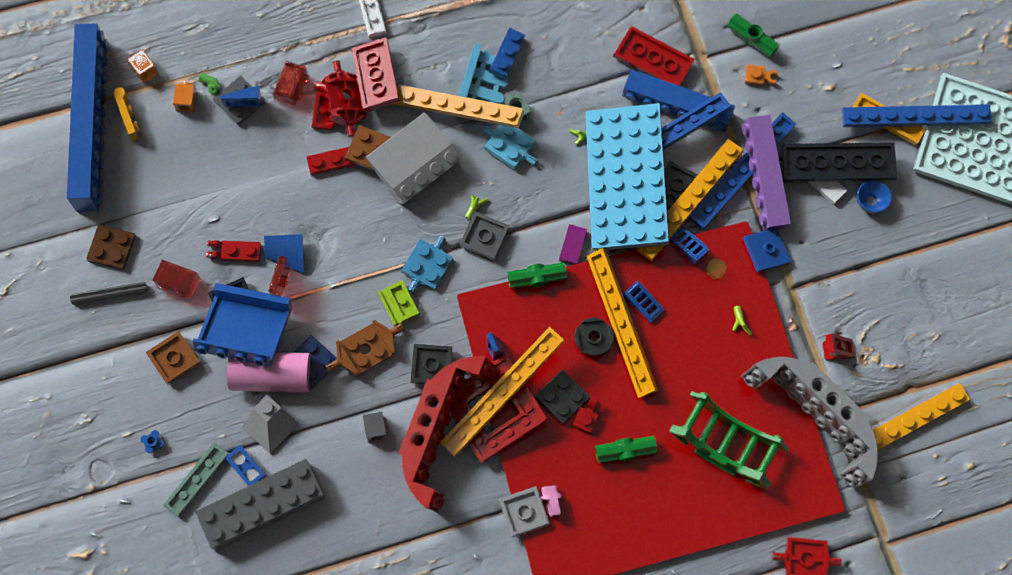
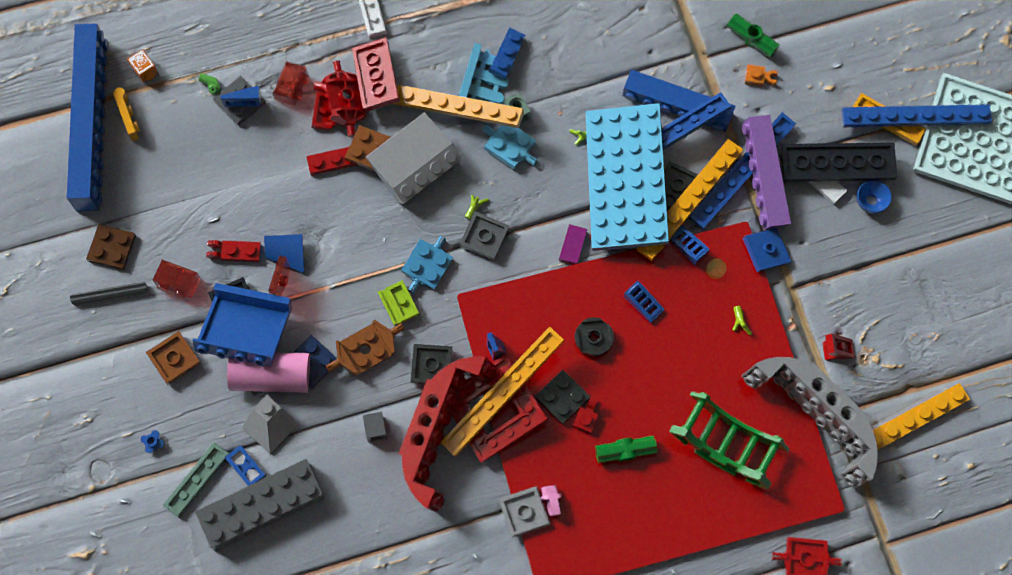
orange brick [173,82,197,112] -> none
green piece [507,262,567,289] -> none
light orange plate [587,248,658,398] -> none
red plate [613,26,695,86] -> none

